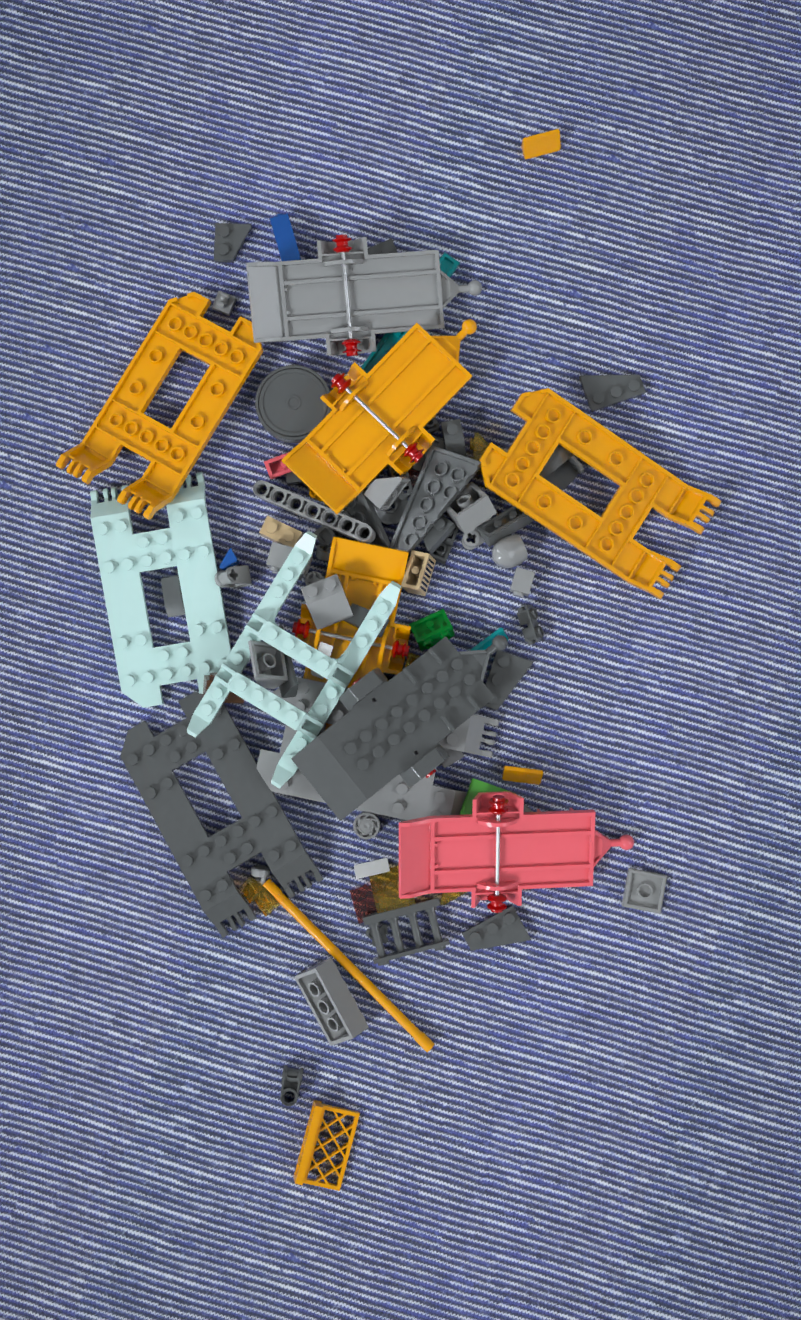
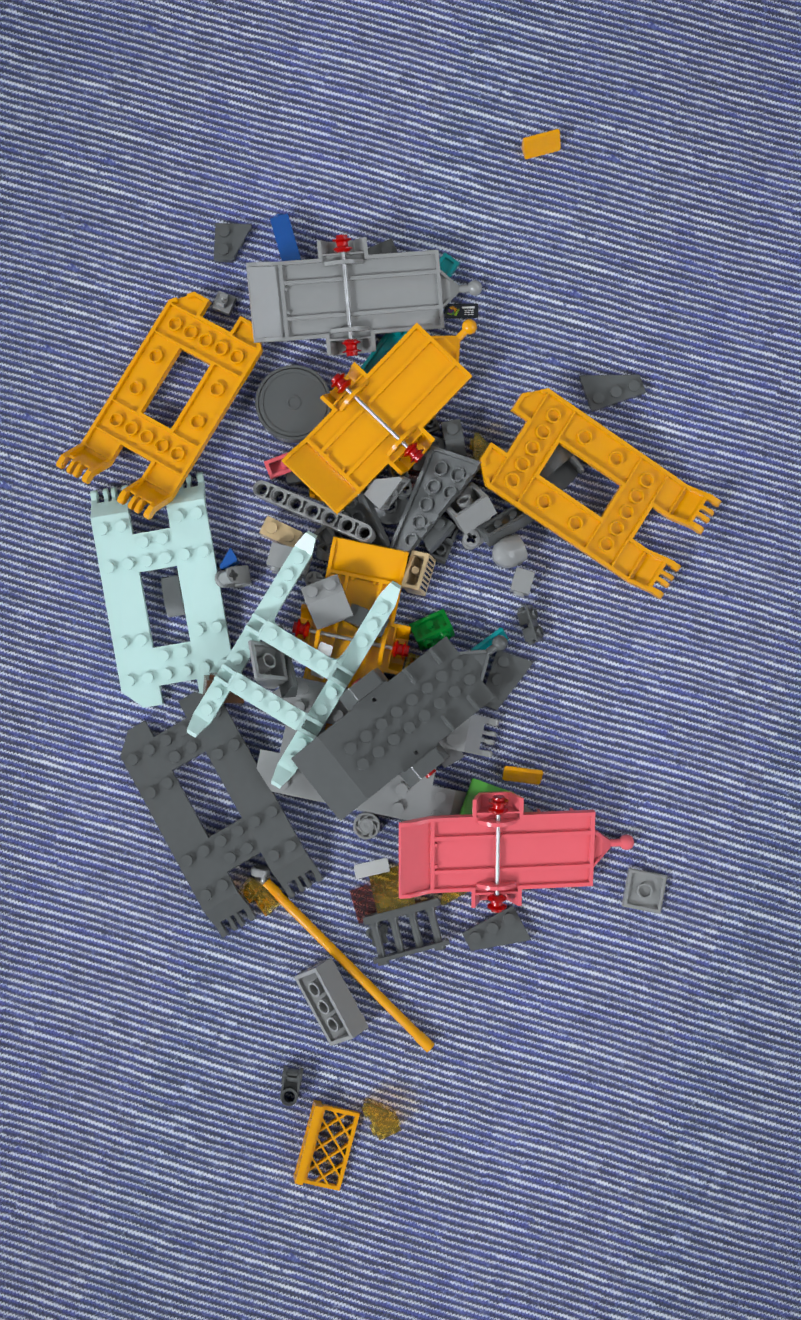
none -> clear yellow slope [361,1097,401,1141]
none -> black sticker [445,303,478,319]

